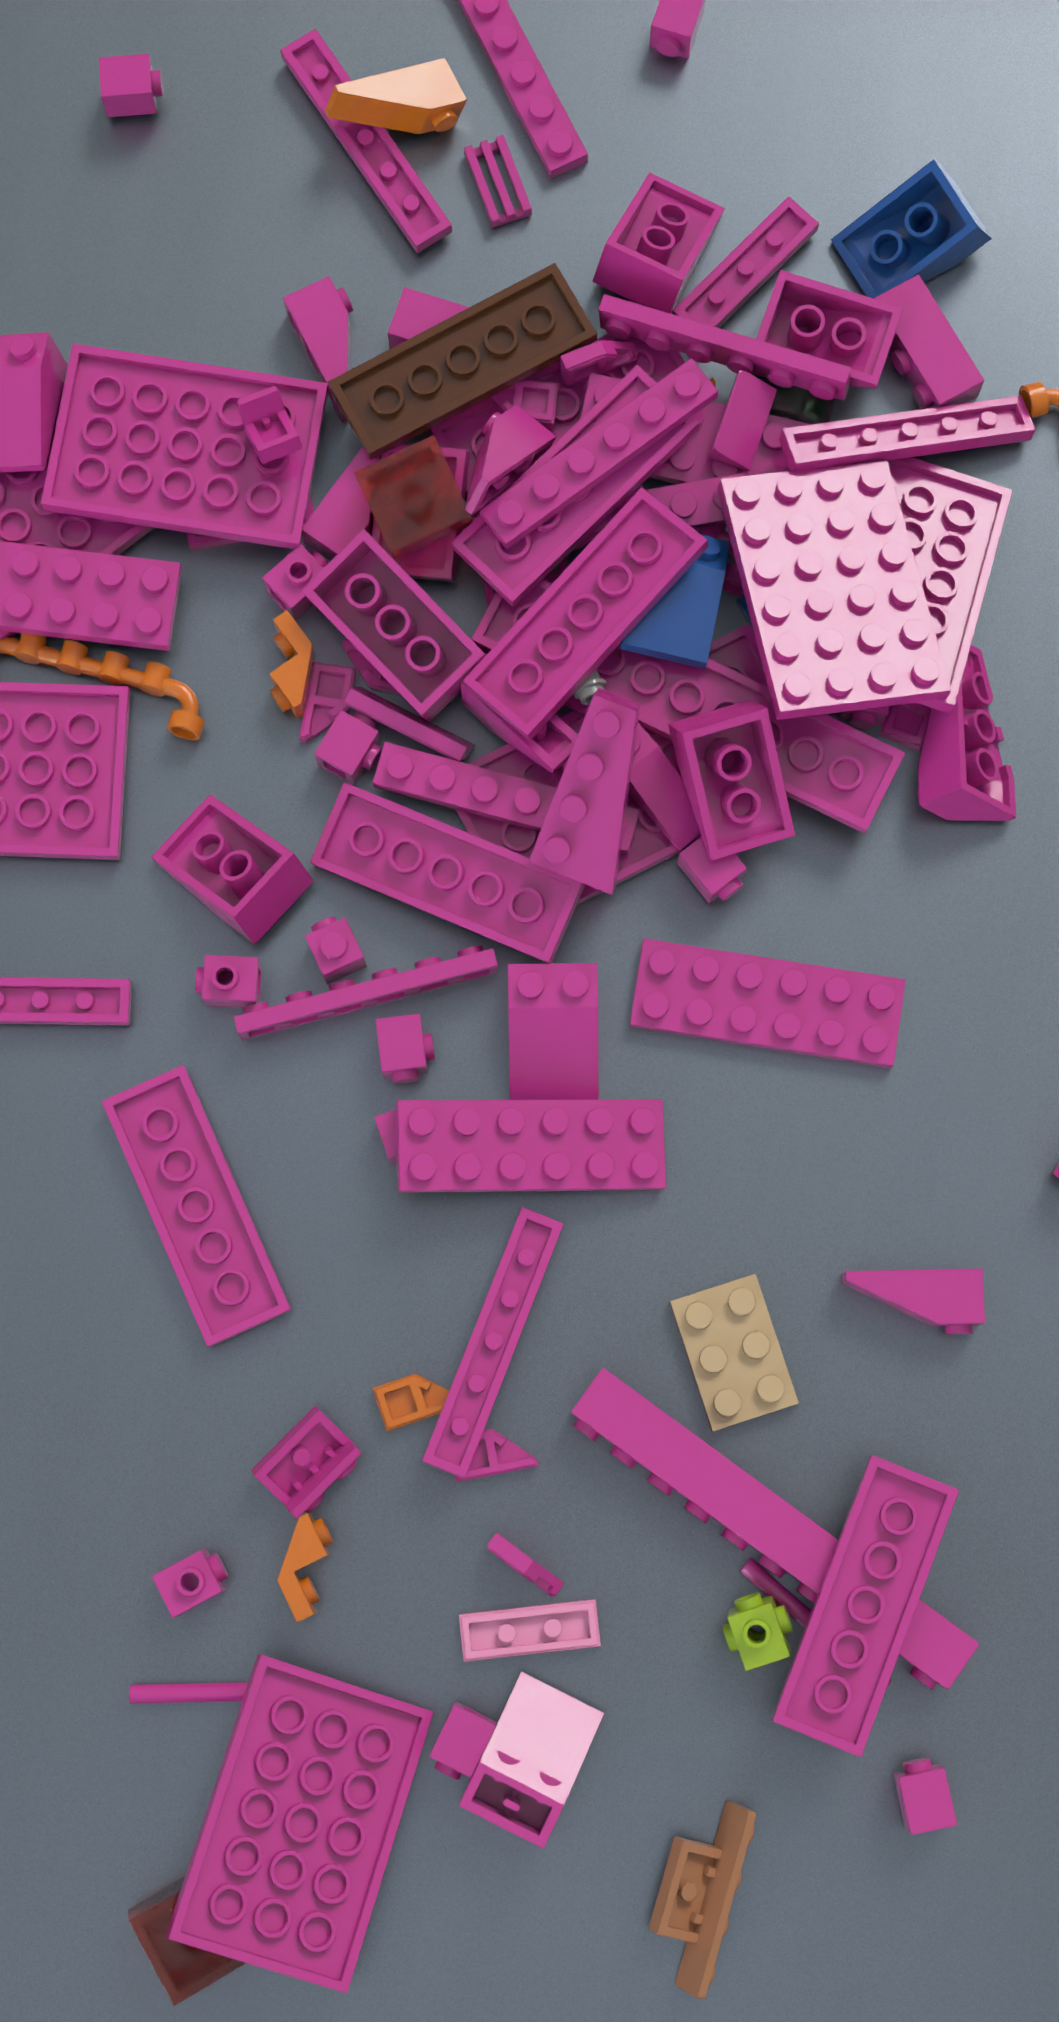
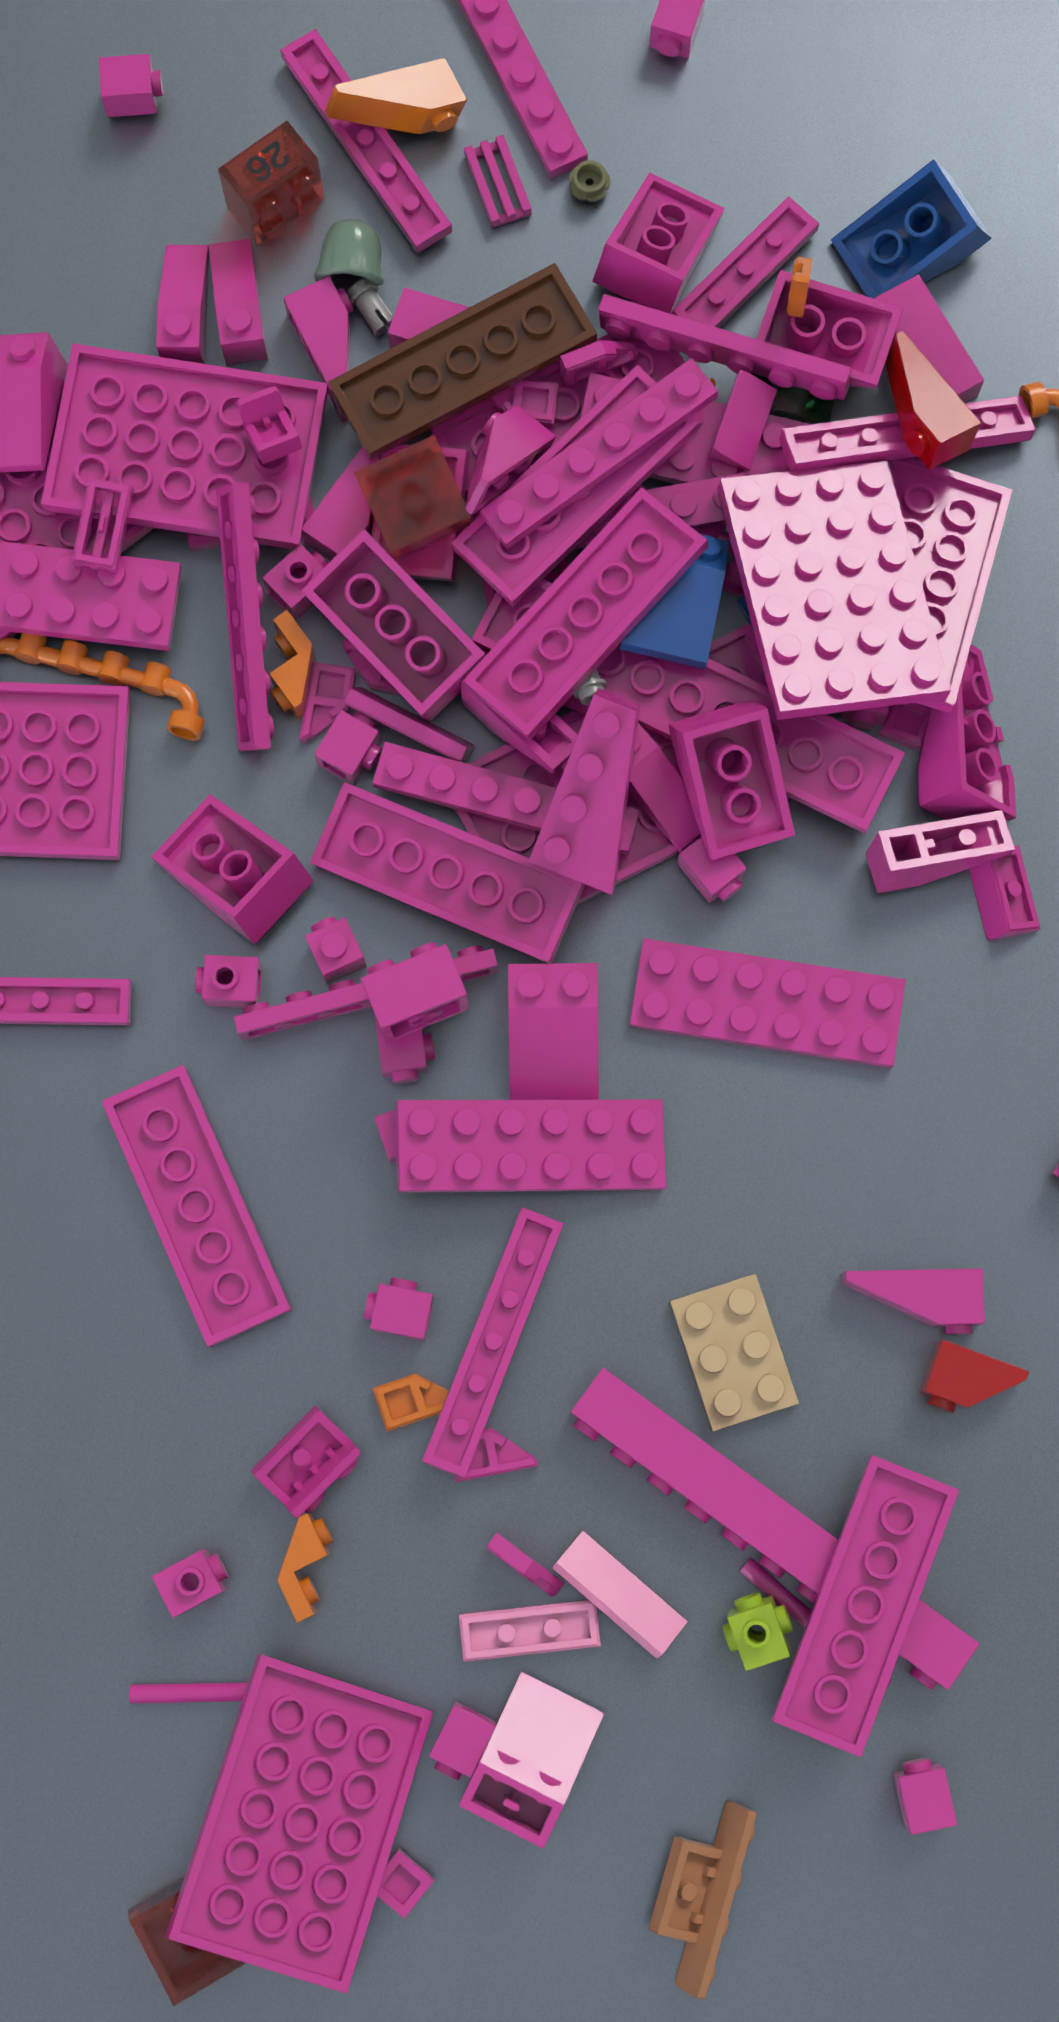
none -> dark pink tile [72,477,134,573]
none -> dark pink slope [156,245,209,364]
none -> dark pink slope [209,238,268,366]
none -> dark pink plate [216,482,274,752]
none -> clear red brick [218,121,324,245]
none -> sand green hair [314,219,384,285]
none -> light grey pin [347,279,393,337]
none -> dark pink brick [361,942,469,1043]
none -> dark pink brick [364,1278,434,1341]
none -> dark pink plate [377,1848,435,1919]
none -> bright pink tile [552,1531,688,1659]
none -> olive plate [569,160,611,202]
none -> orange tile [786,257,813,318]
none -> dark pink slope [865,810,1015,893]
none -> slope [885,331,981,470]
none -> red slope [919,1340,1029,1413]
none -> dark pink slope [969,846,1041,940]

